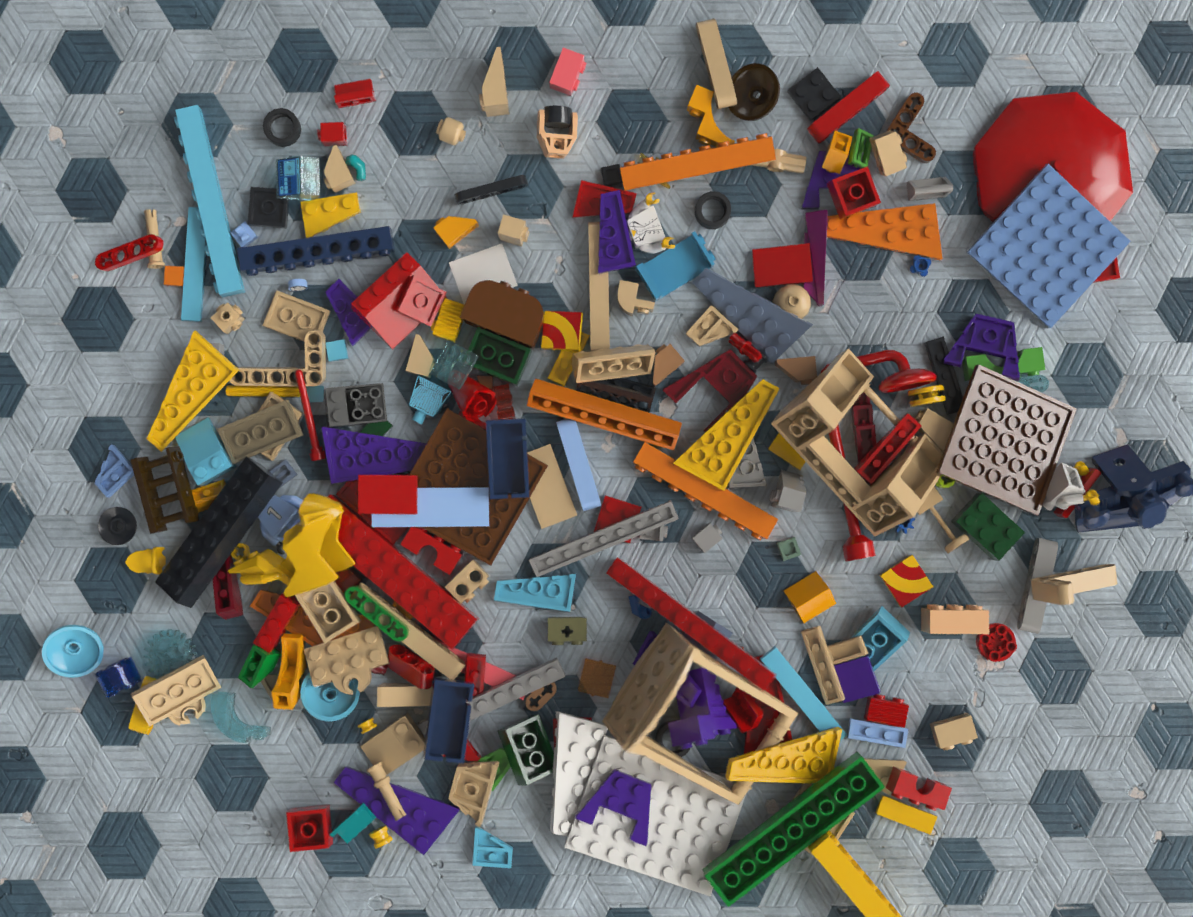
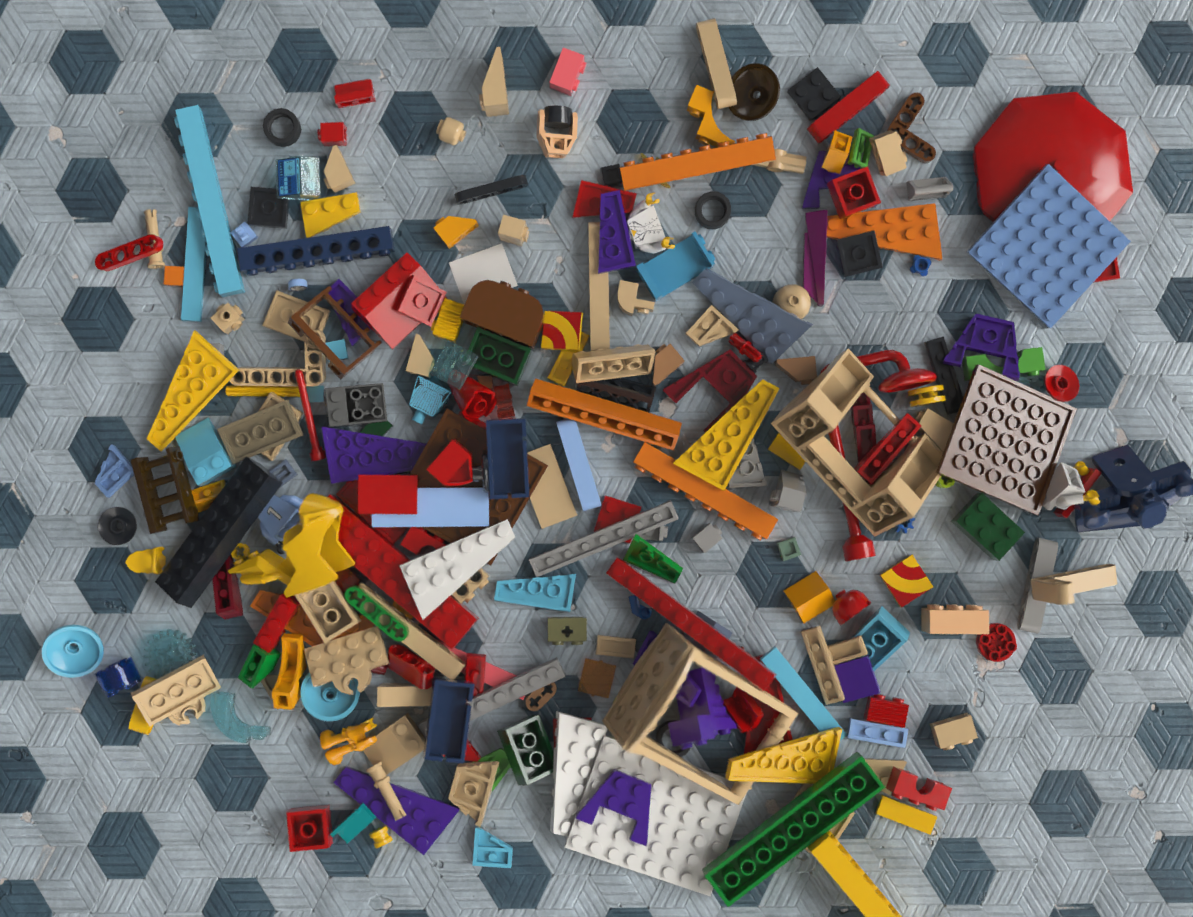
teal arm [345,154,366,181] -> none
red tile [752,243,813,288] -> none
tan piece [917,487,970,554] -> none
none -> reddish brown hinge [288,286,382,380]
none -> light orange piece [320,723,377,765]
none -> white wing [400,519,515,620]
none -> red piece [427,438,490,493]
none -> tan tile [596,635,636,659]
none -> green wing [623,534,683,584]
none -> red cylinder [832,589,871,626]
none -> black plate [836,230,883,277]
none -> red dish [1044,365,1079,402]

